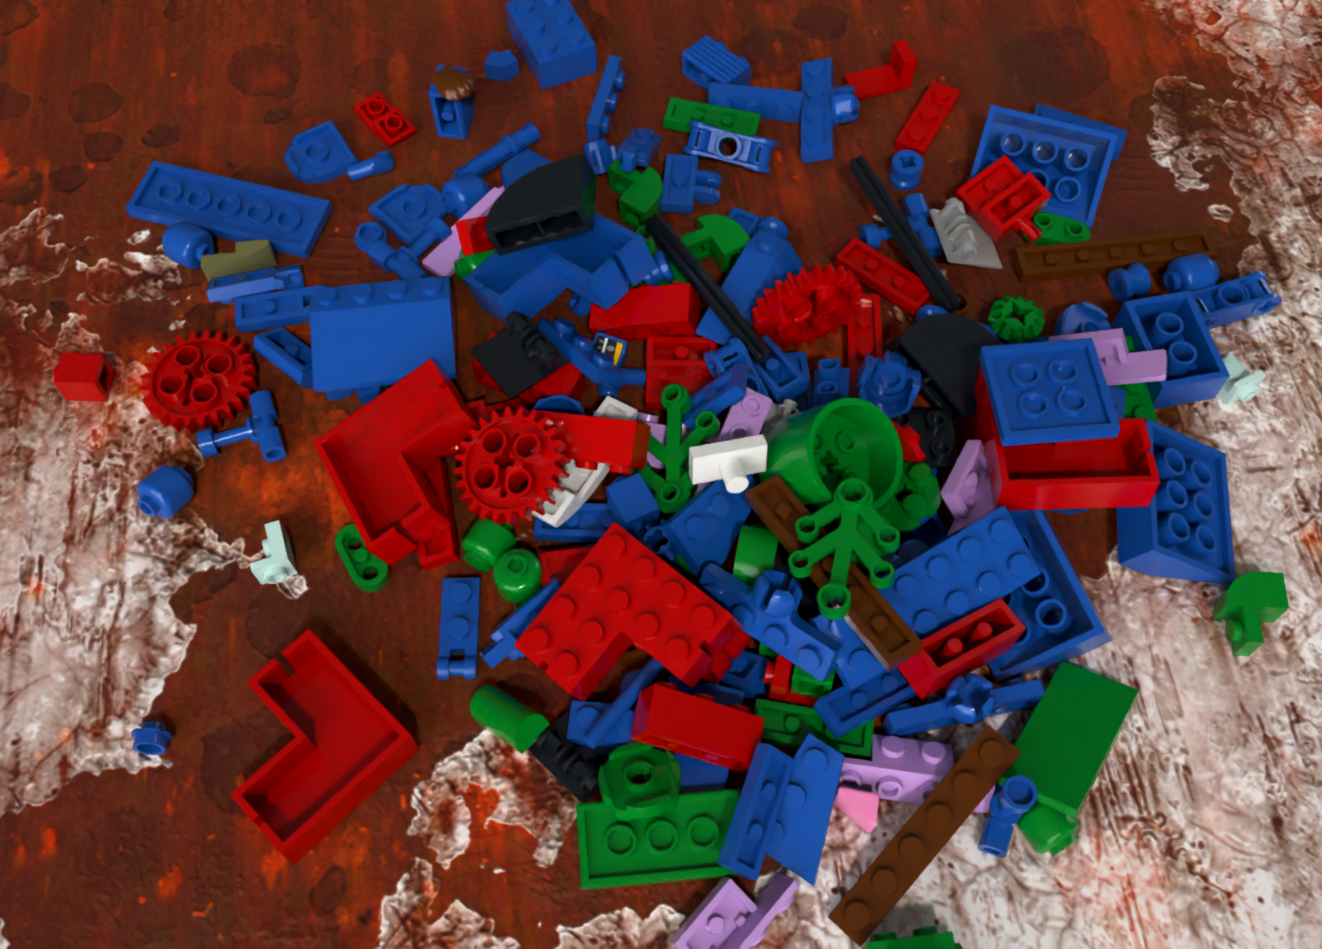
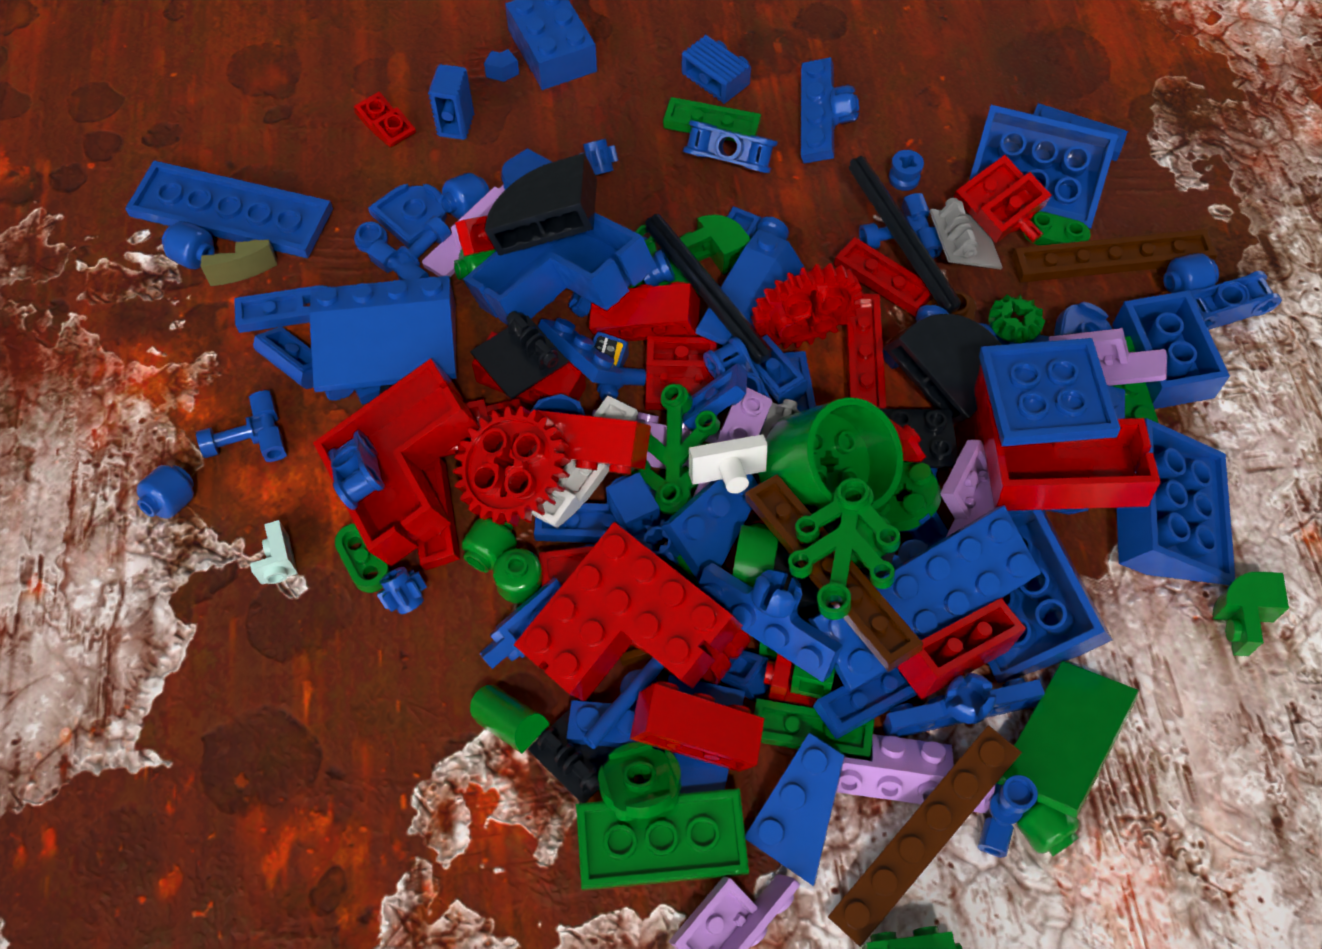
red brick [53,352,116,402] -> none
blue plate [131,722,173,755] -> none
red gear [139,330,258,434] -> none
blue hinge [206,264,305,304] -> none
red piece [230,629,419,865] -> none
blue tile [284,120,358,184] -> none
blue arm [347,150,395,181] -> none
reddish brown animal [428,63,475,101] -> none
blue plate [436,577,482,680] -> none
blue pin [453,122,541,177] -> none
blue plate [586,55,626,142] -> none
green brick [608,160,663,234] -> none
blue hinge [616,127,663,173] -> none
blue hinge [661,154,722,214] -> none
blue plate [708,82,802,123] -> none
blue plate [717,743,796,881] -> none
blue hips [812,358,851,407] -> none
bright pink slope [834,786,880,834] -> none
red bracket [844,39,918,100] -> none
blue hair [856,351,921,419] -> none
red plate [894,80,961,158] -> none
blue wheel [1108,262,1151,302] -> none
light aqua bracket [1217,354,1266,406] -> none
none -> blue piece [328,430,385,510]
none -> blue gear [377,567,427,614]

